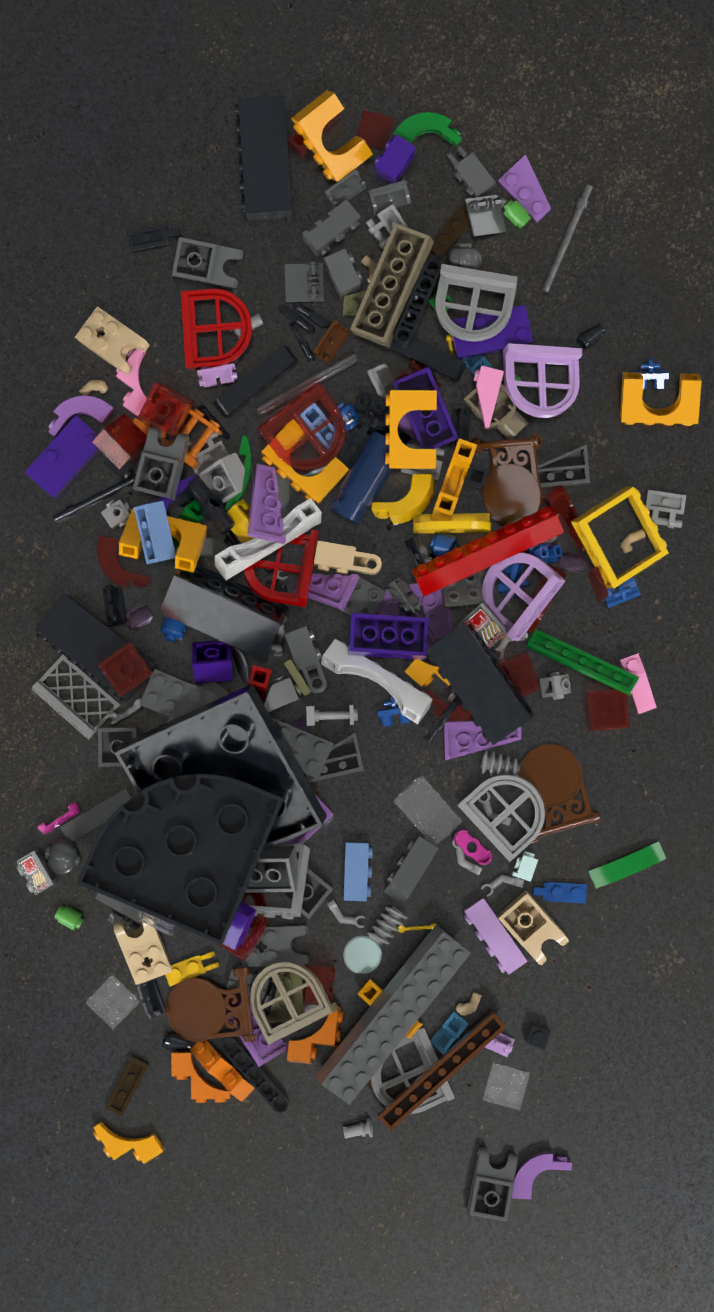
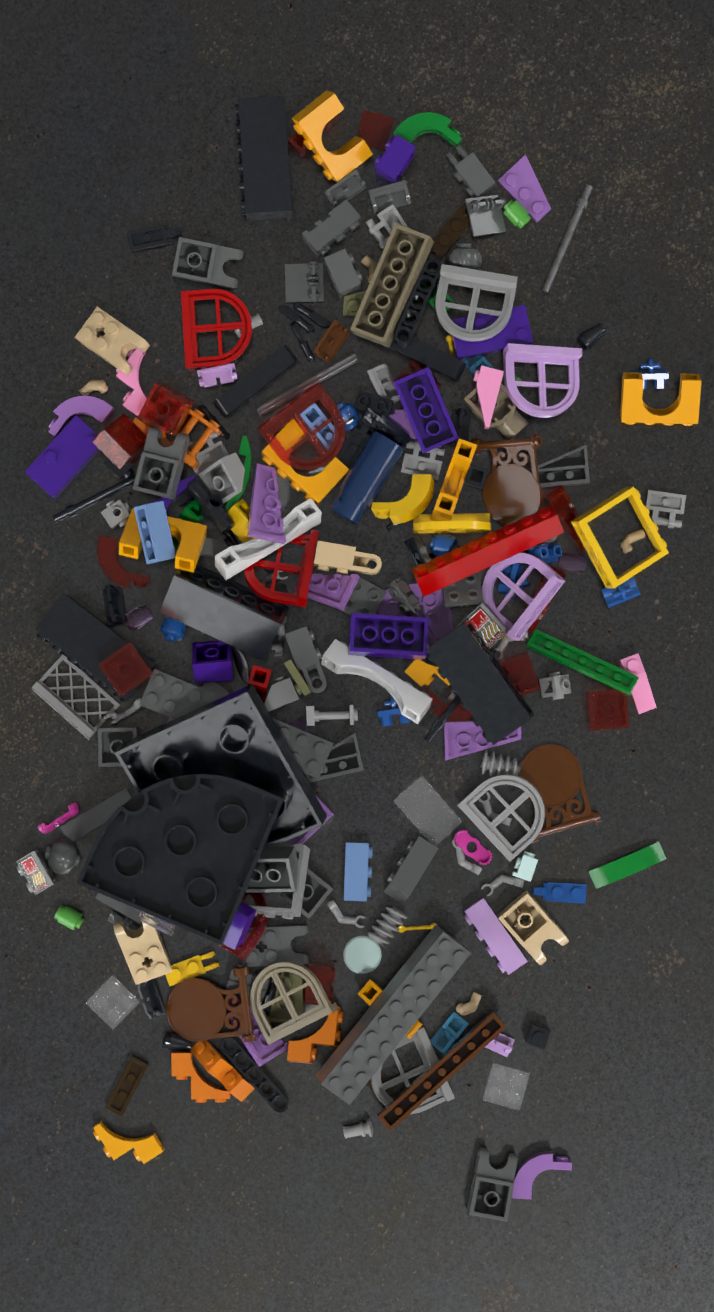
light orange arch [386,390,437,469] -> none
clear red piece [588,566,609,604] -> none

